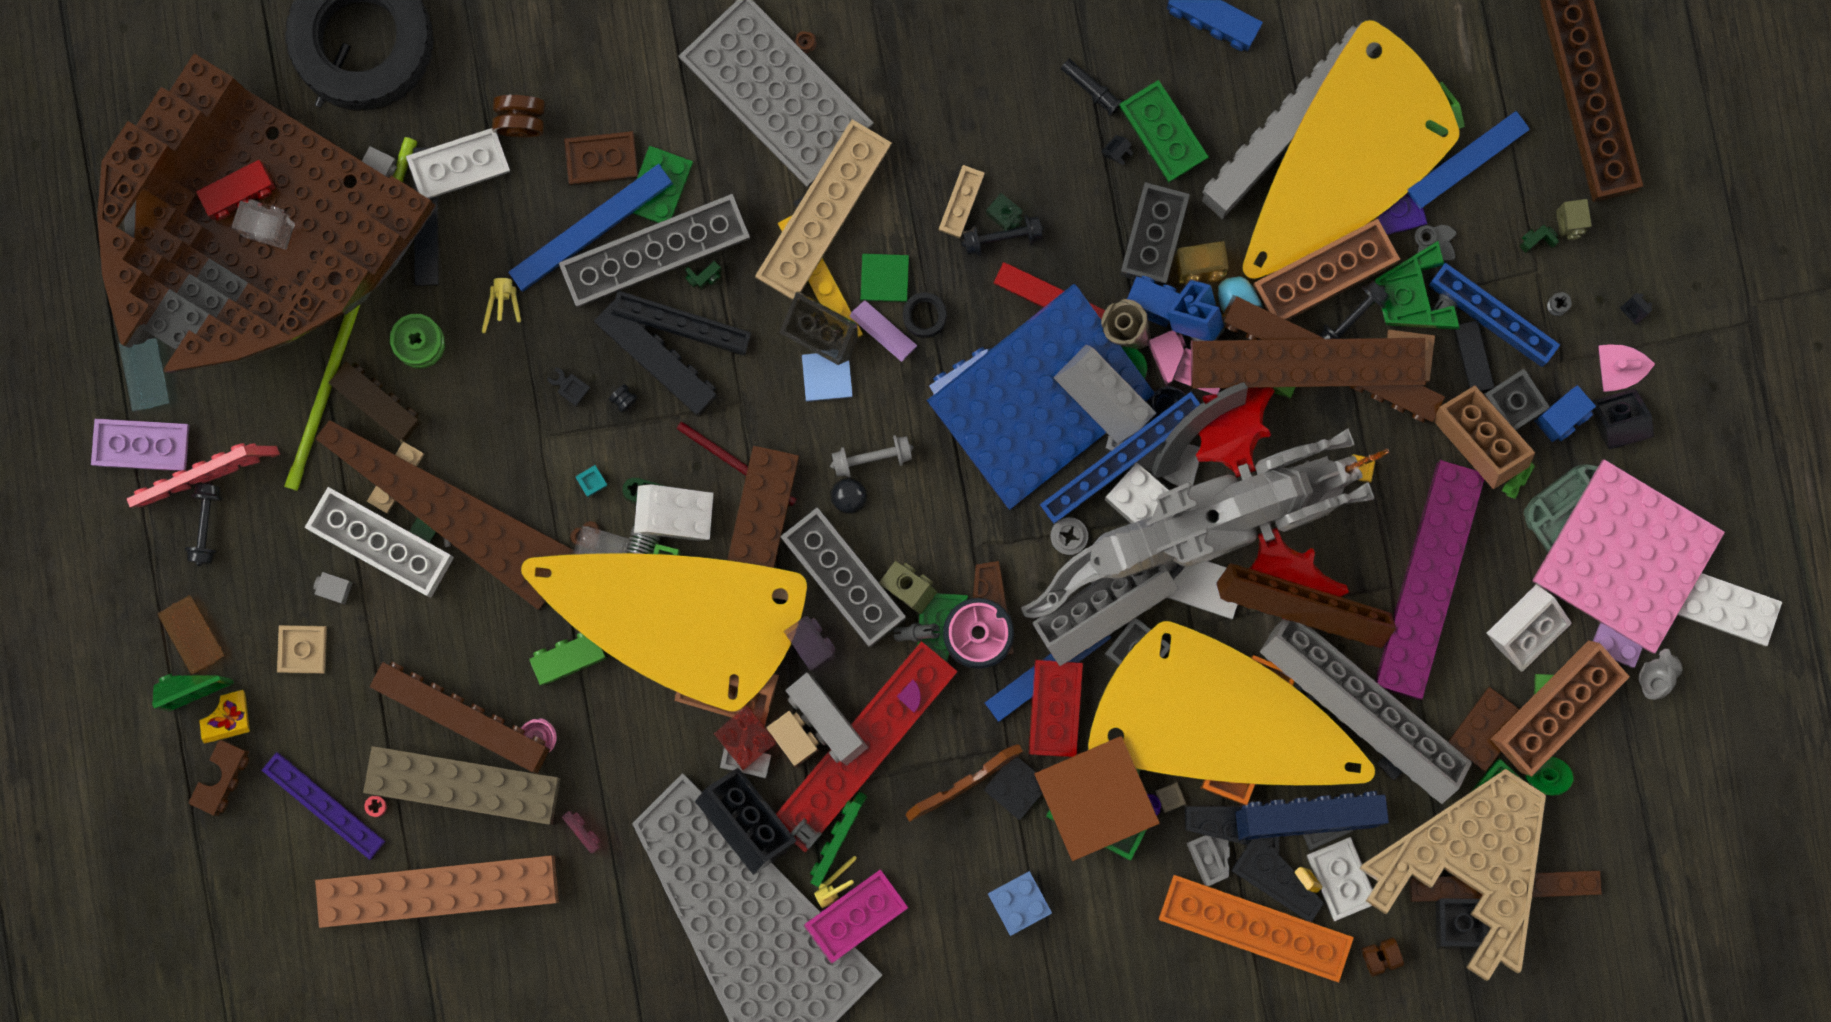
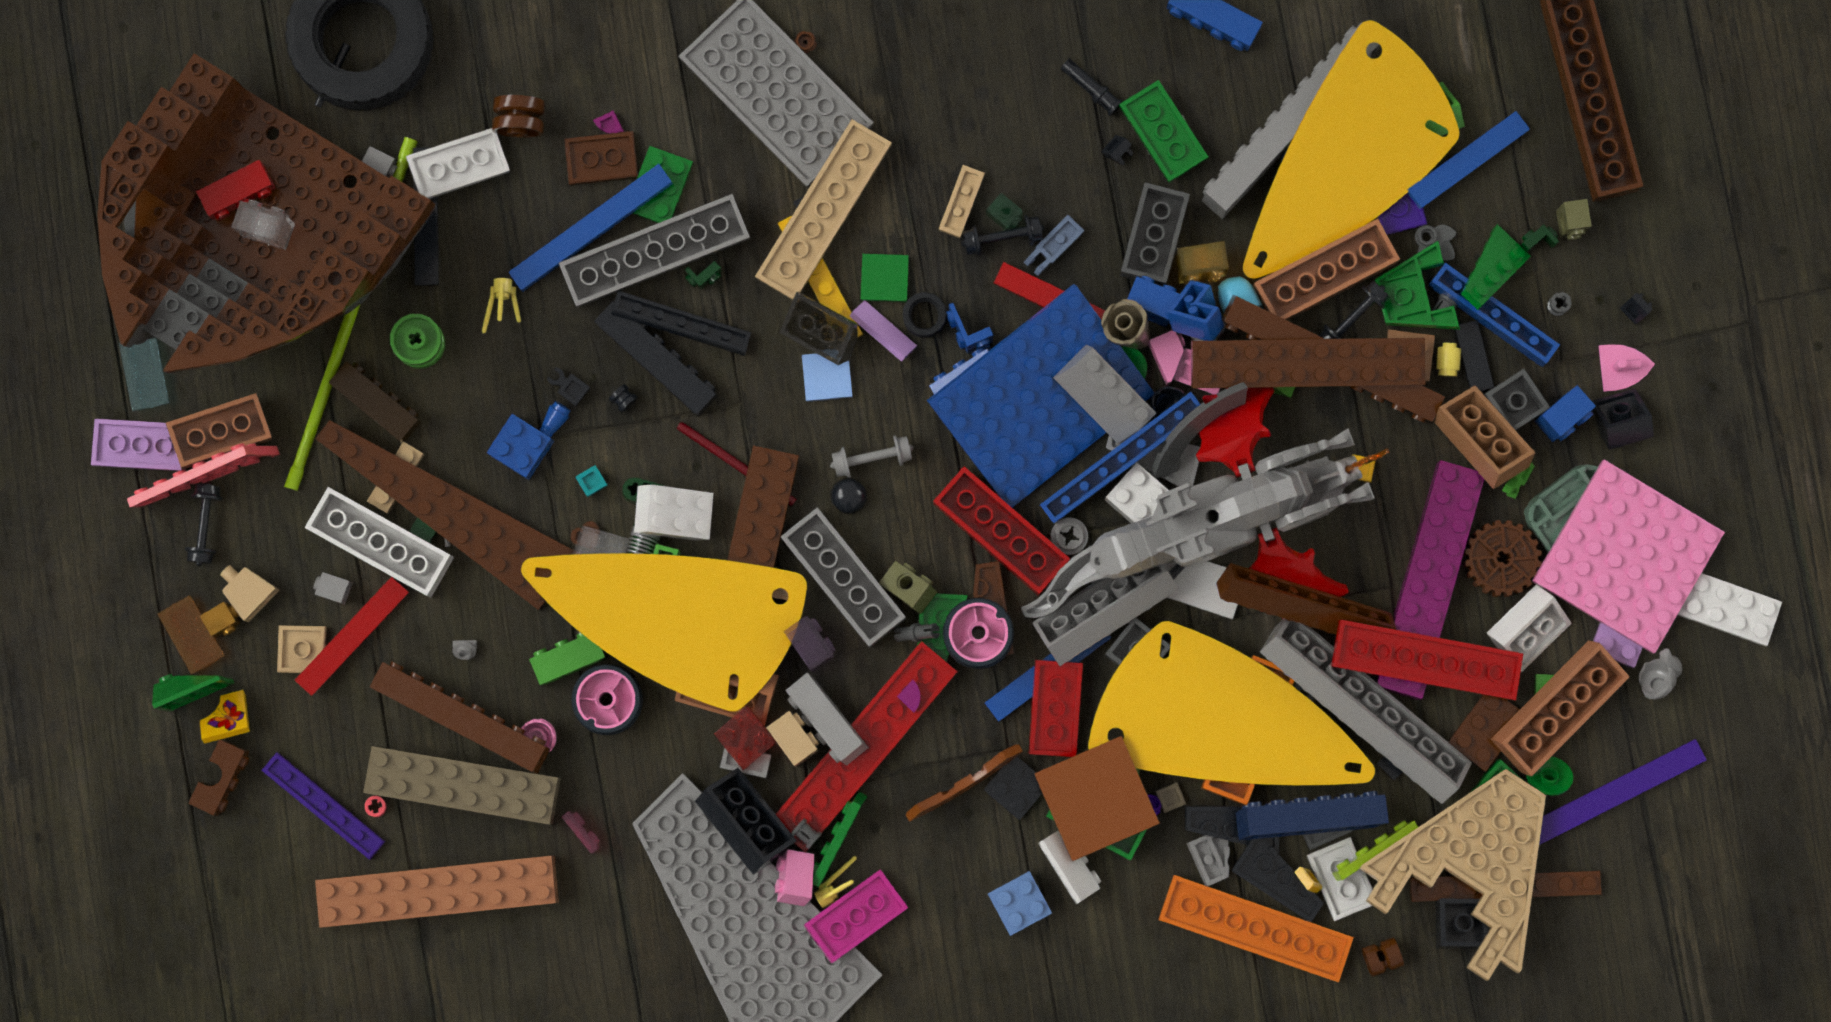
none -> nougat brick [166,393,272,470]
none -> pearl gold brick [200,602,240,638]
none -> tan torso [220,565,279,622]
none -> red tile [295,577,409,696]
none -> light grey plate [452,640,477,660]
none -> blue brick [487,414,554,480]
none -> blue cone [540,401,571,437]
none -> bright pink wheel [572,664,643,735]
none -> magenta tile [593,110,624,134]
none -> bright pink brick [775,849,814,906]
none -> red brick [933,466,1070,596]
none -> blue bracket [946,303,993,354]
none -> sand blue hinge [1024,215,1085,276]
none -> white slope [1038,830,1101,904]
none -> red plate [1332,620,1523,700]
none -> lime plate [1332,820,1418,881]
none -> light yellow brick [1436,343,1461,377]
none -> green wing [1461,224,1531,310]
none -> reddish brown piece [1463,520,1542,597]
none -> dark purple tile [1539,739,1706,845]

